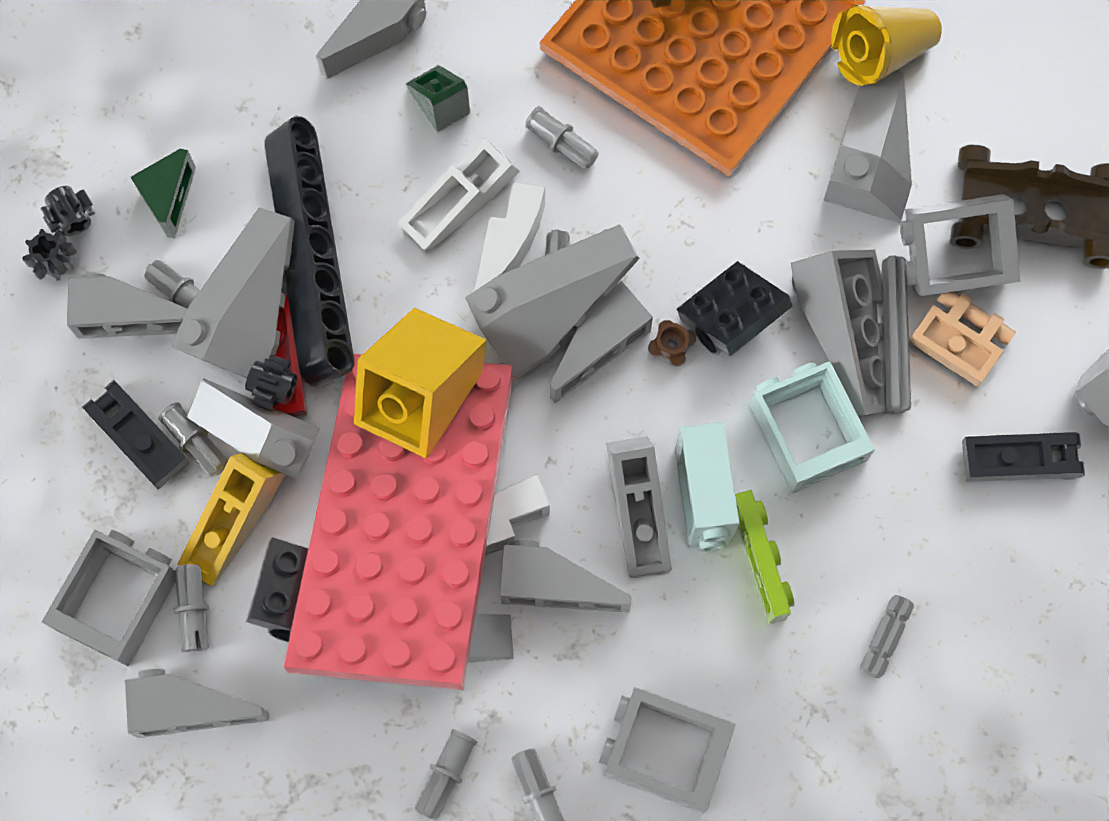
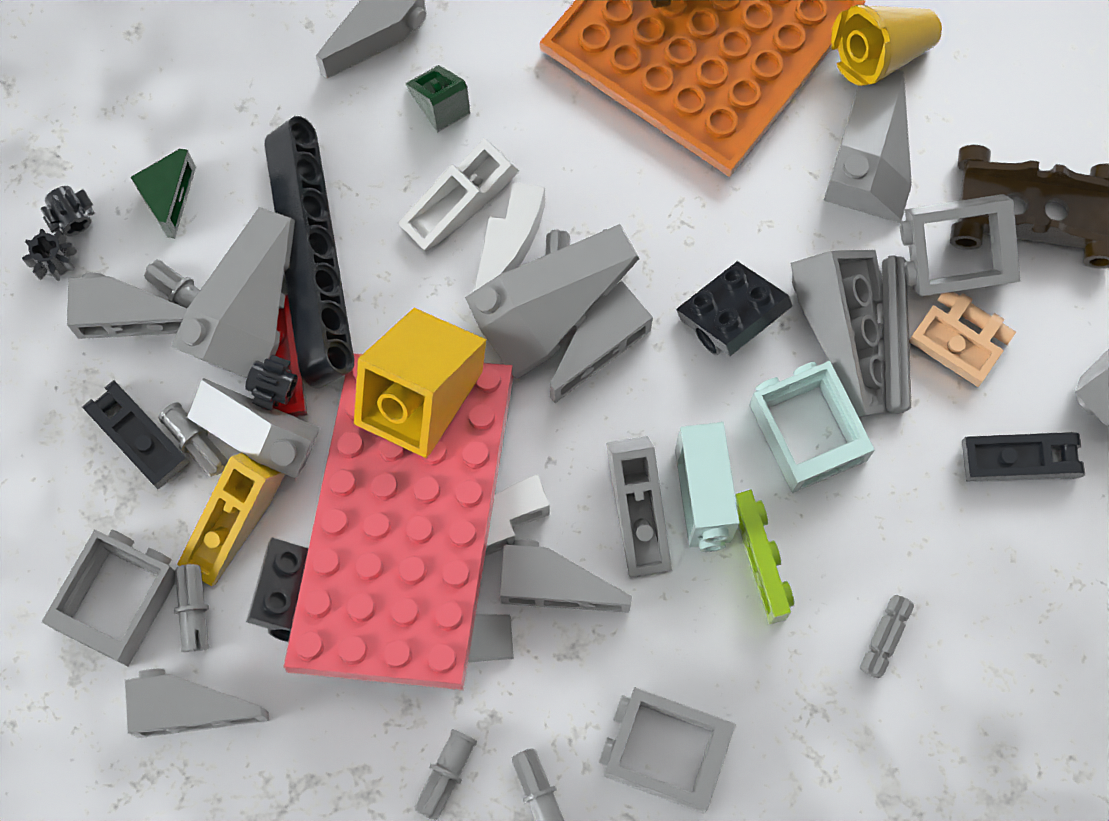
light grey axle [525,106,599,168] -> none
reddish brown plate [648,320,696,367] -> none

